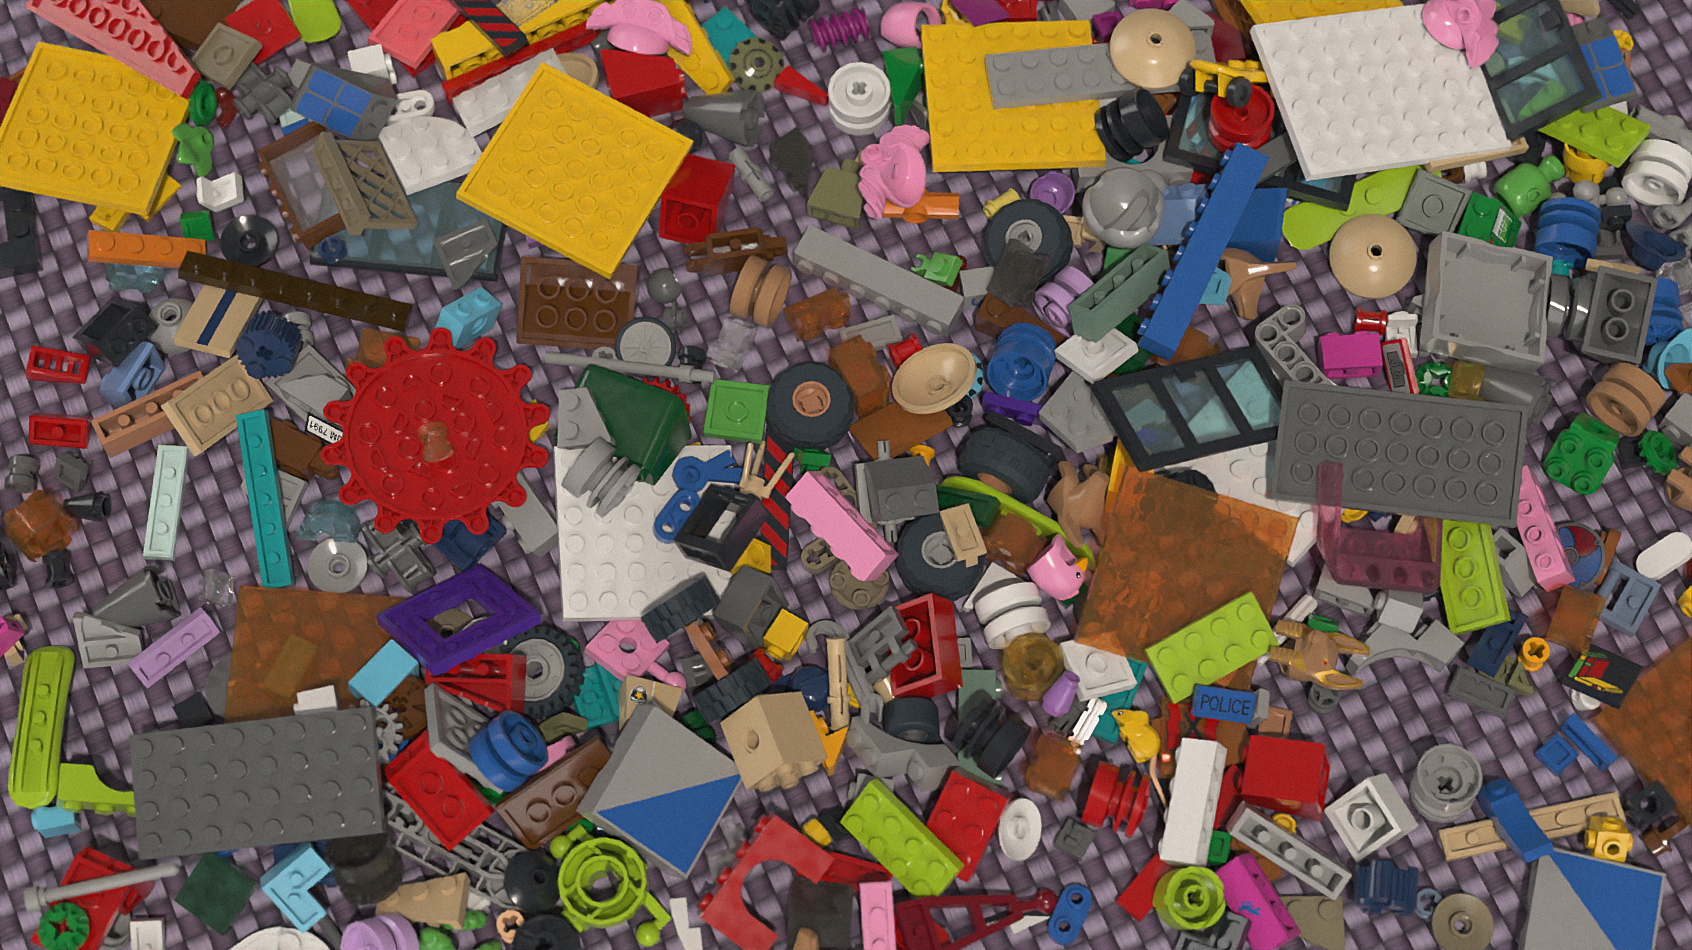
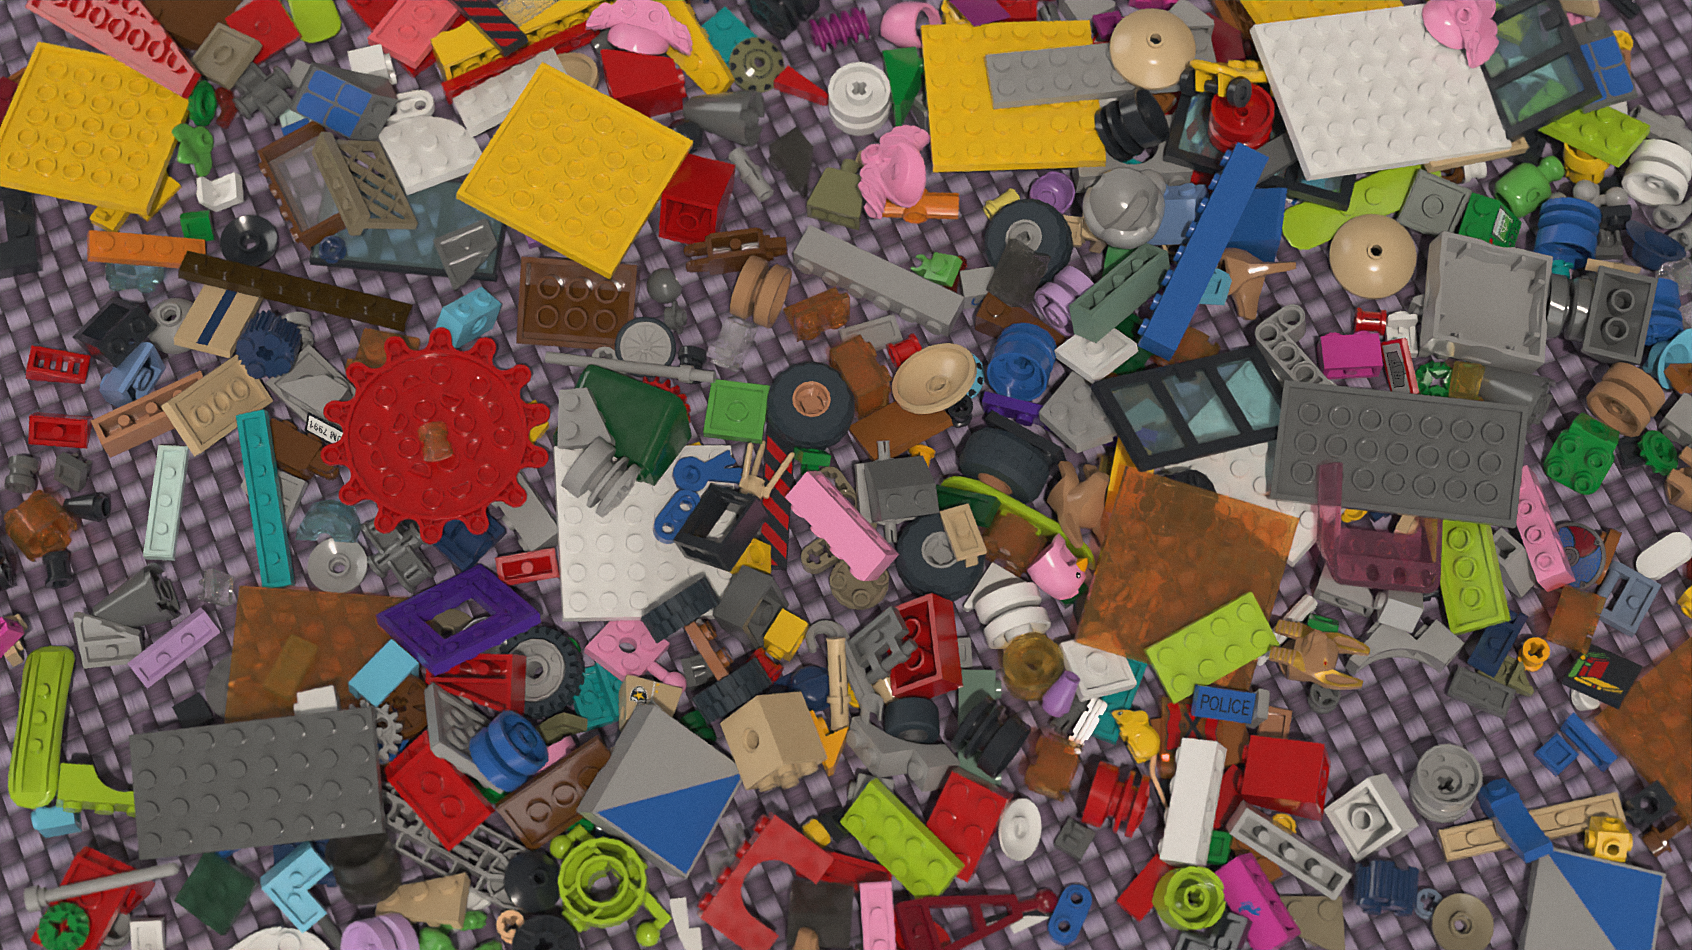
none -> red slope [495,547,560,586]

